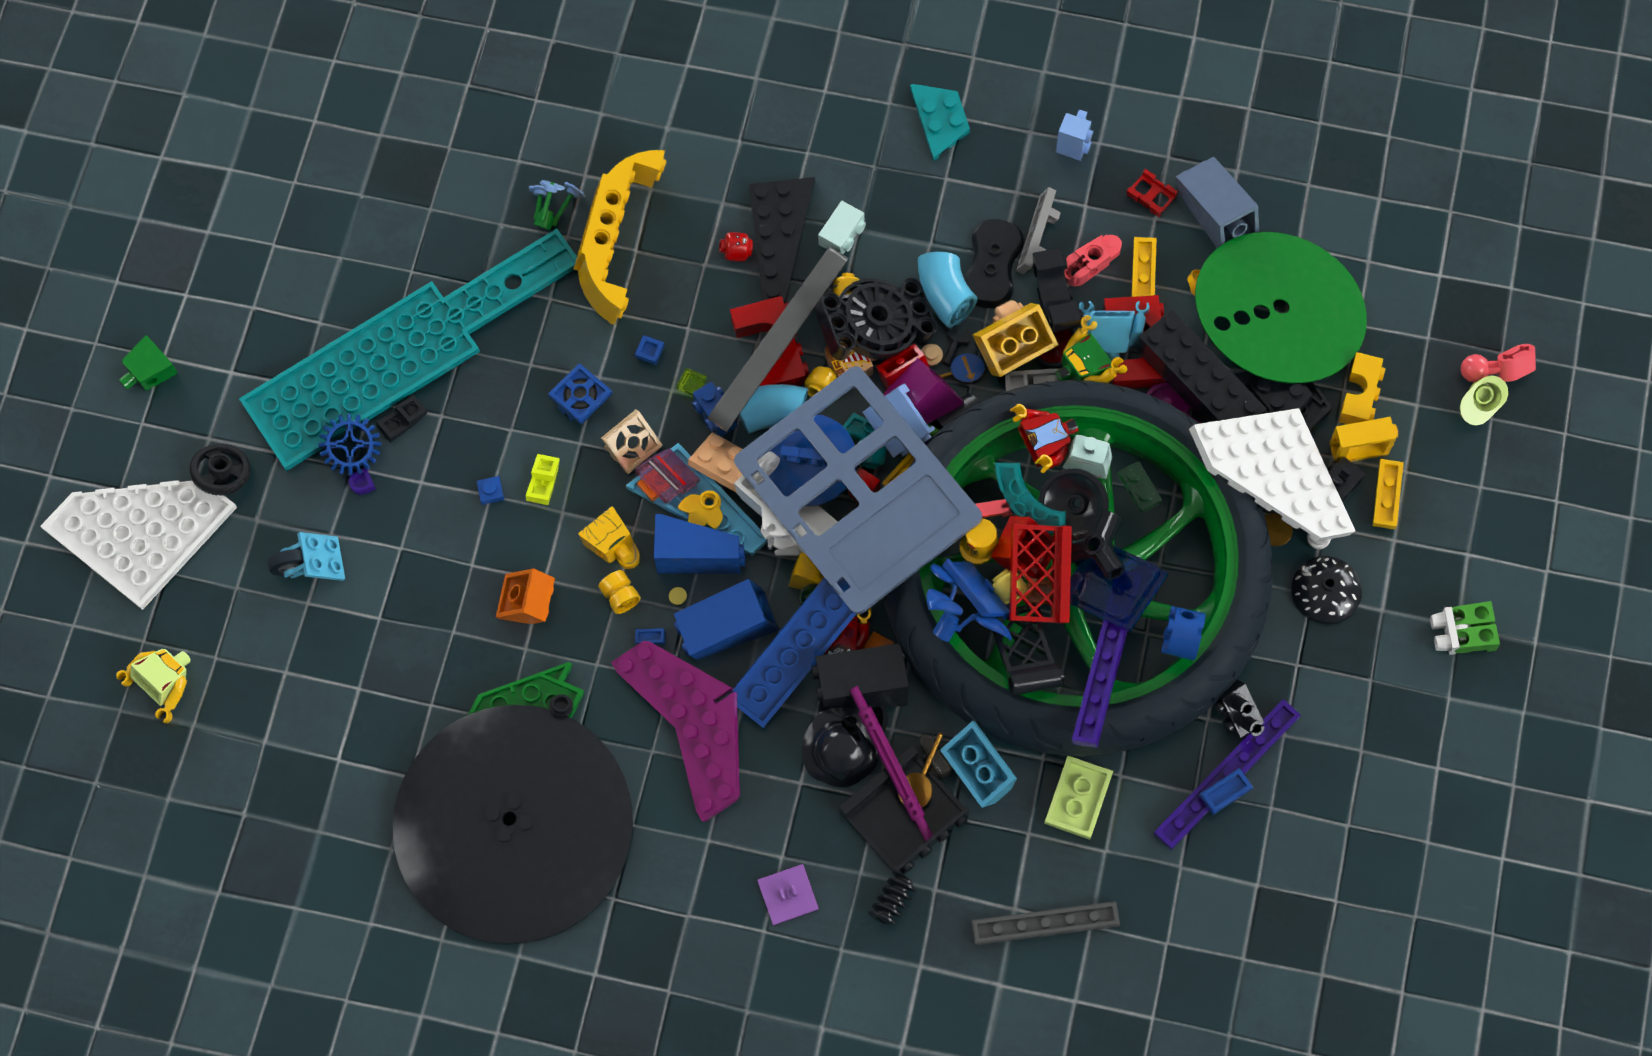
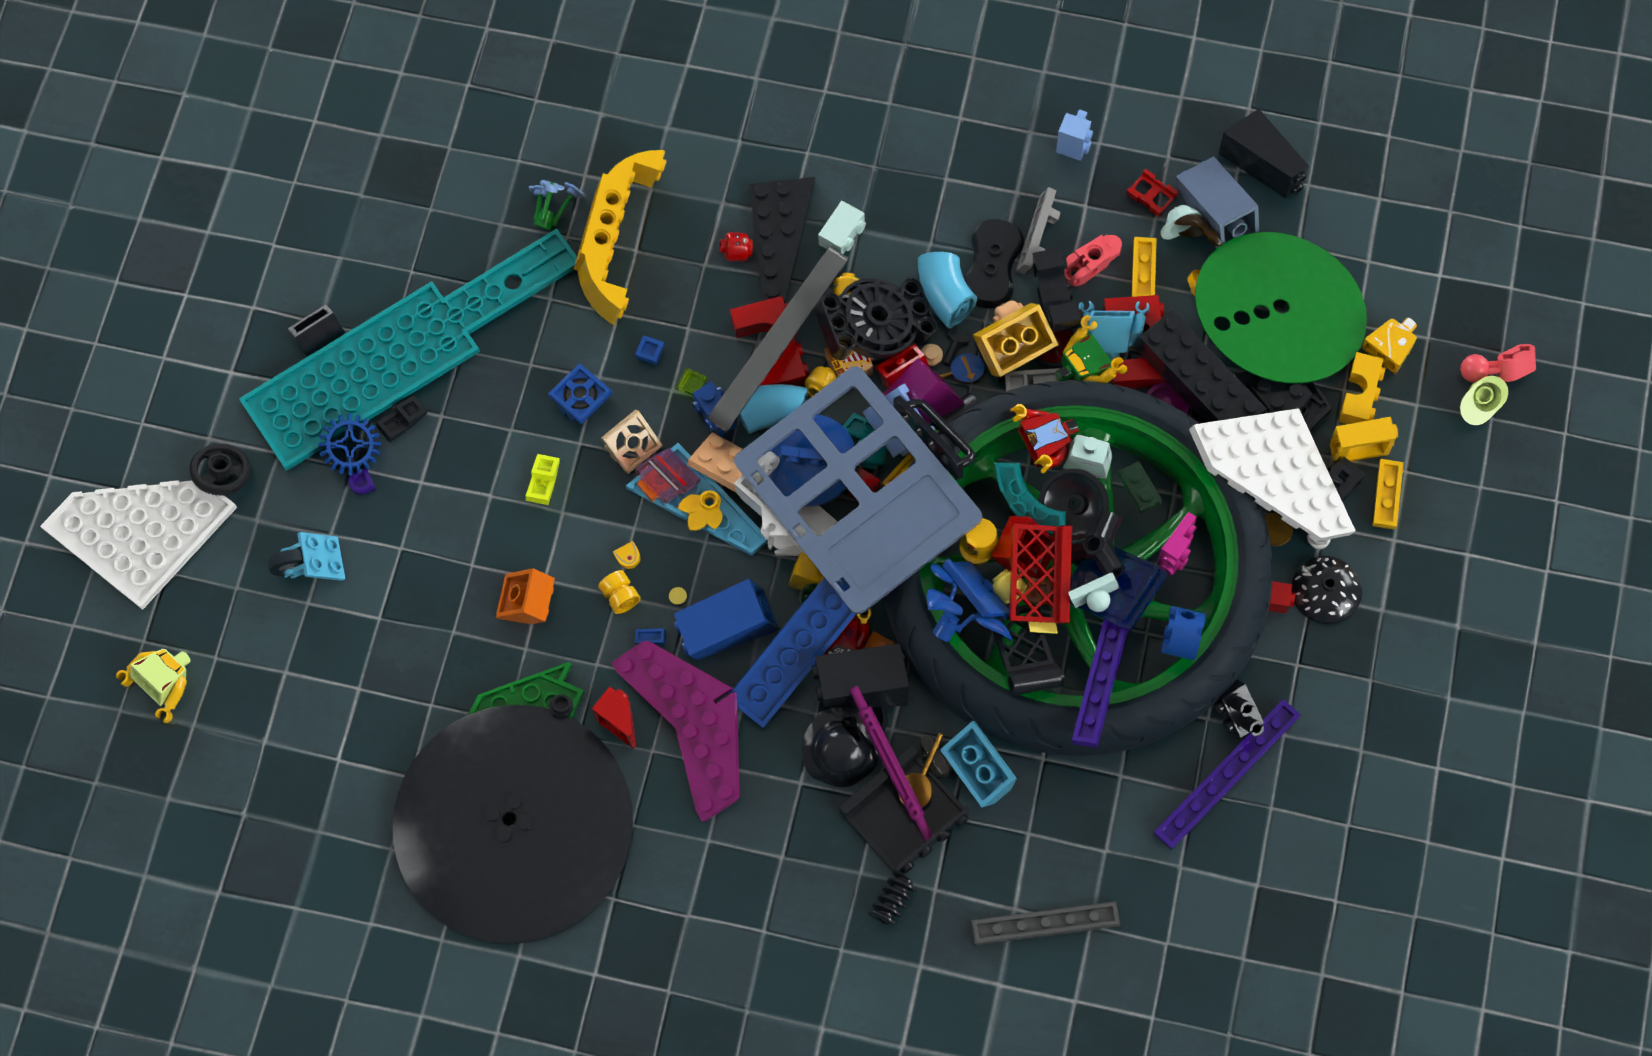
green torso [118,335,178,391] -> none
blue plate [477,476,504,505] -> none
yellow torso [578,507,634,563] -> none
blue slope [654,514,746,574] -> none
medium lavender piece [757,864,819,926] -> none
teal wing [910,84,970,161] -> none
coral piece [975,499,1012,518] -> none
yellowish green plate [1044,756,1113,840] -> none
blue tile [1199,768,1253,815] -> none
bright green hips [1430,601,1500,655] -> none
none -> black brick [288,304,345,357]
none -> red slope [592,687,636,749]
none -> black piece [894,395,976,480]
none -> light yellow piece [1028,622,1058,634]
none -> light aqua tile [1068,573,1119,612]
none -> dark pink plate [1157,512,1197,576]
none -> piece [1160,205,1223,246]
none -> black slope [1219,108,1309,199]
none -> red brick [1268,581,1295,614]
none -> yellow torso [1362,318,1417,374]

